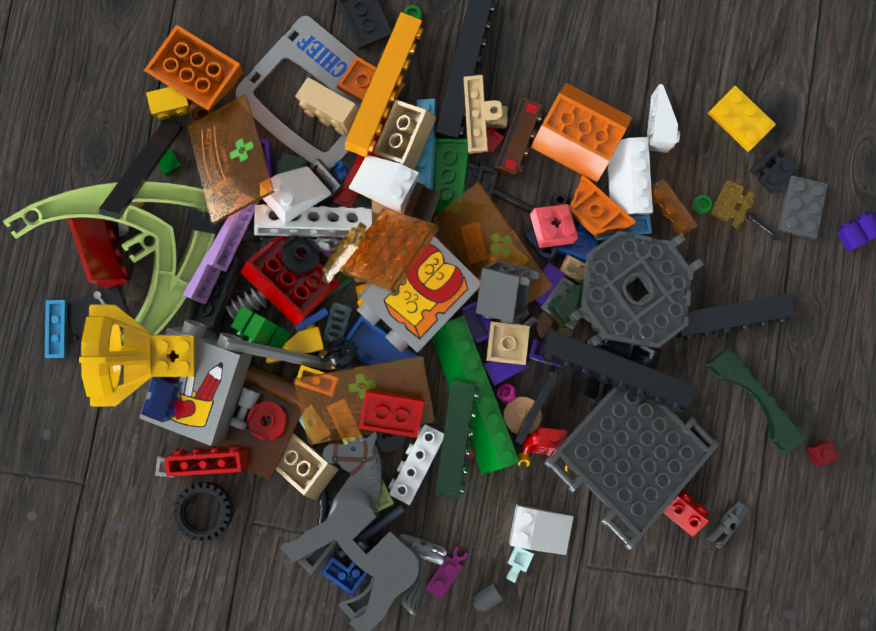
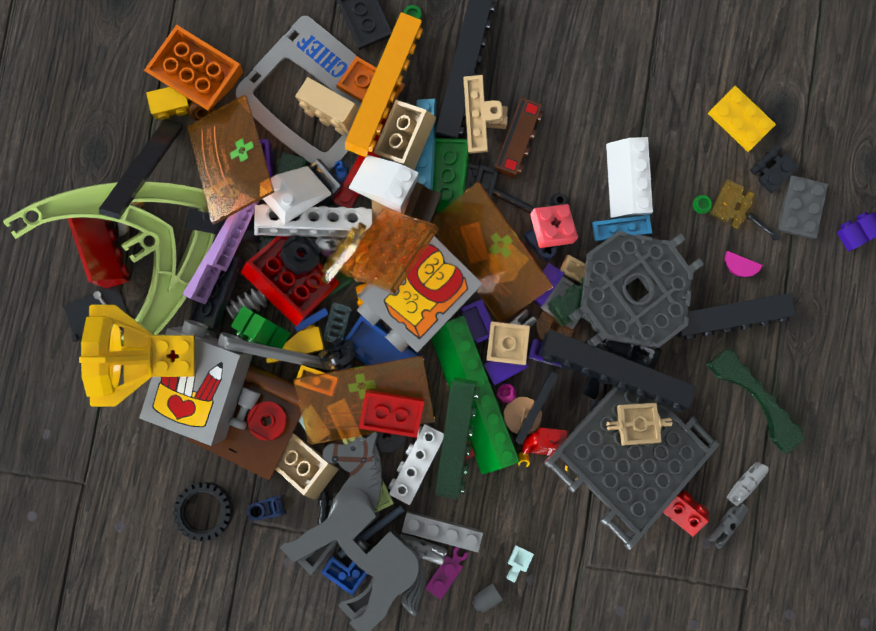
dark azure plate [45,300,68,358] -> none
clear blue brick [141,377,183,423] -> none
light grey tile [155,456,176,478] -> none
green plate [158,149,182,176] -> none
red brick [164,445,250,477] -> none
dark grey container [476,260,540,324] -> none
red plate [487,126,504,153] -> none
white slope [509,504,574,555] -> none
orange slope [530,83,632,183] -> none
blue plate [556,224,598,262] -> none
orange wing [570,175,636,237] -> none
white slope [647,84,680,153] -> none
clear orange plate [651,179,698,235] -> none
dark red brick [806,440,840,466] -> none
none -> dark blue piece [247,494,287,521]
none -> light grey brick [402,510,483,552]
none -> tan plate [606,403,672,446]
none -> dark pink tile [724,251,763,278]
none -> light grey hinge [727,462,769,506]

